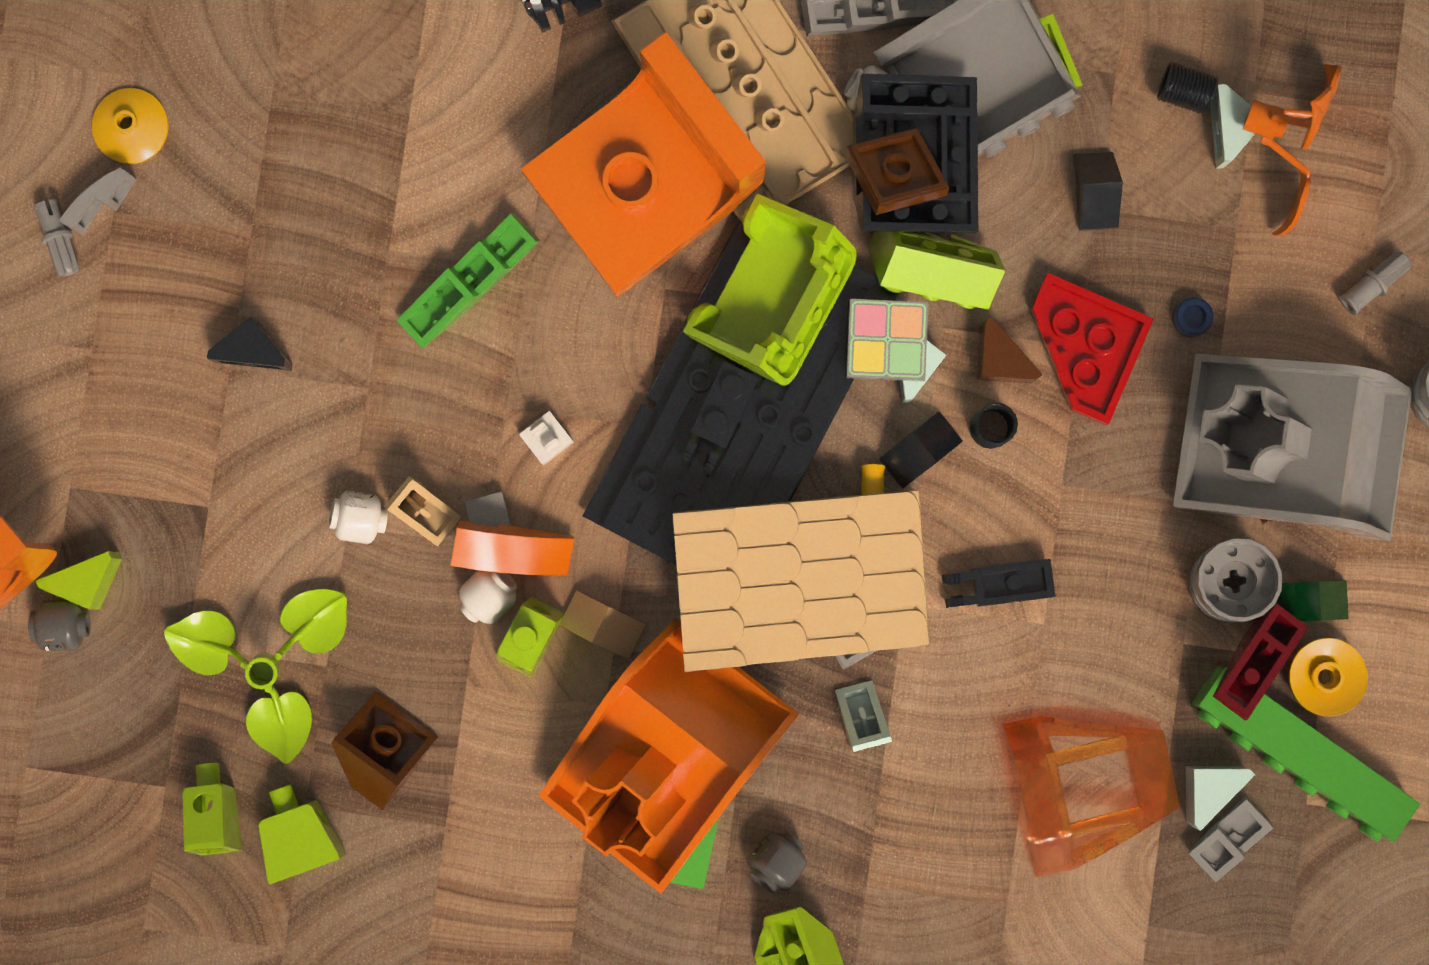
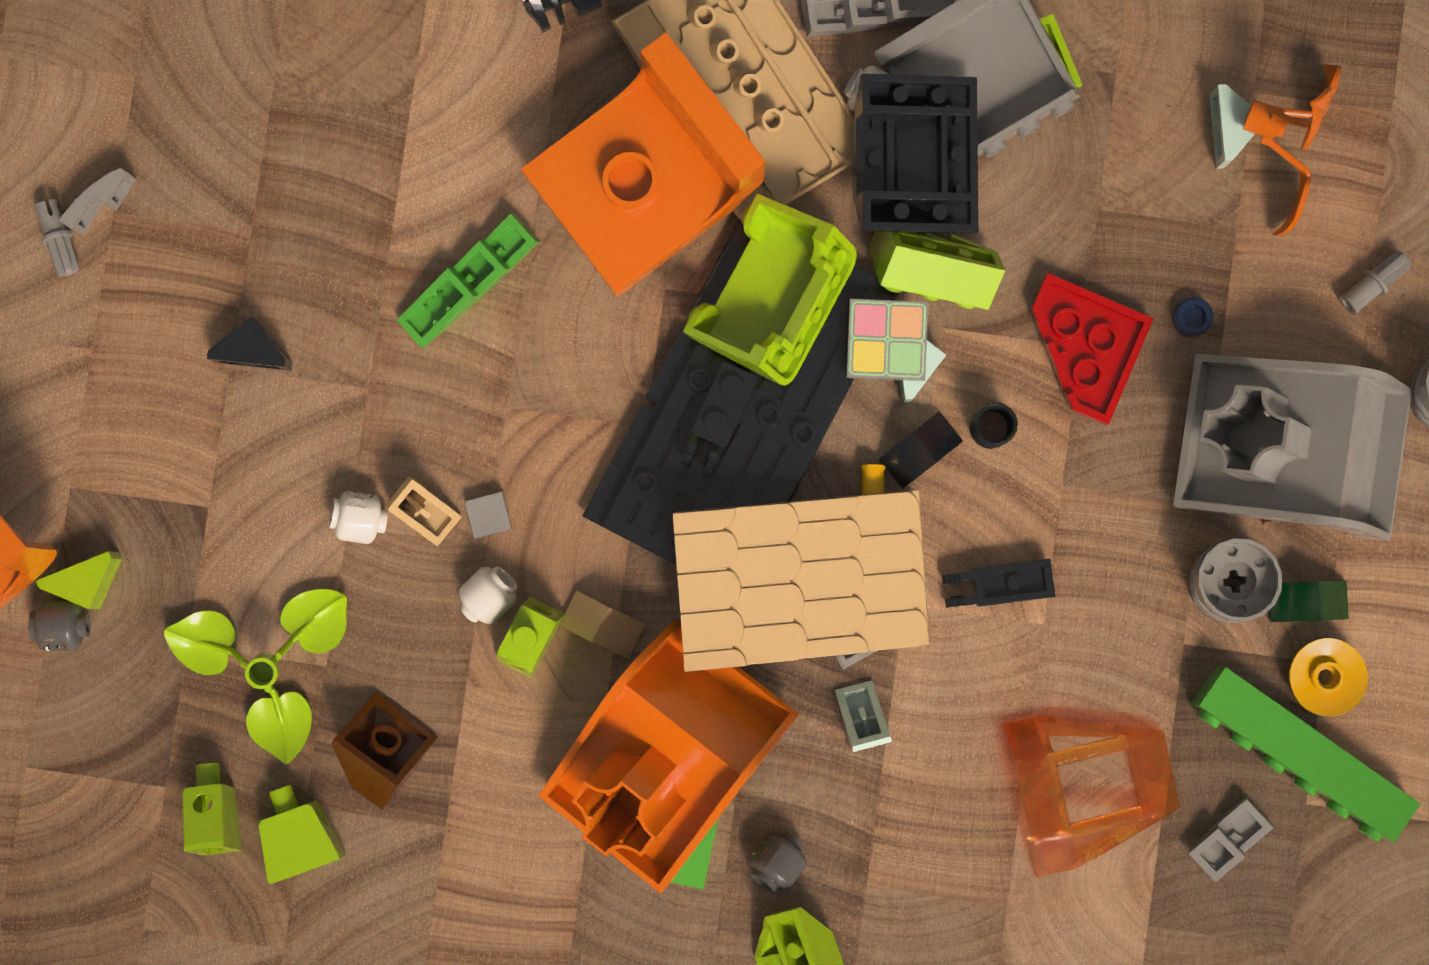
yellow dish [92,88,169,164] -> none
orange slope [450,520,575,575] -> none
white tile [519,411,574,466] -> none
reddish brown tile [844,128,949,215] -> none
reddish brown slope [977,317,1043,384] -> none
black slope [1074,152,1123,231] -> none
black piece [1157,61,1219,115] -> none
light aqua slope [1185,766,1255,831] -> none
dark red slope [1213,603,1308,721] -> none

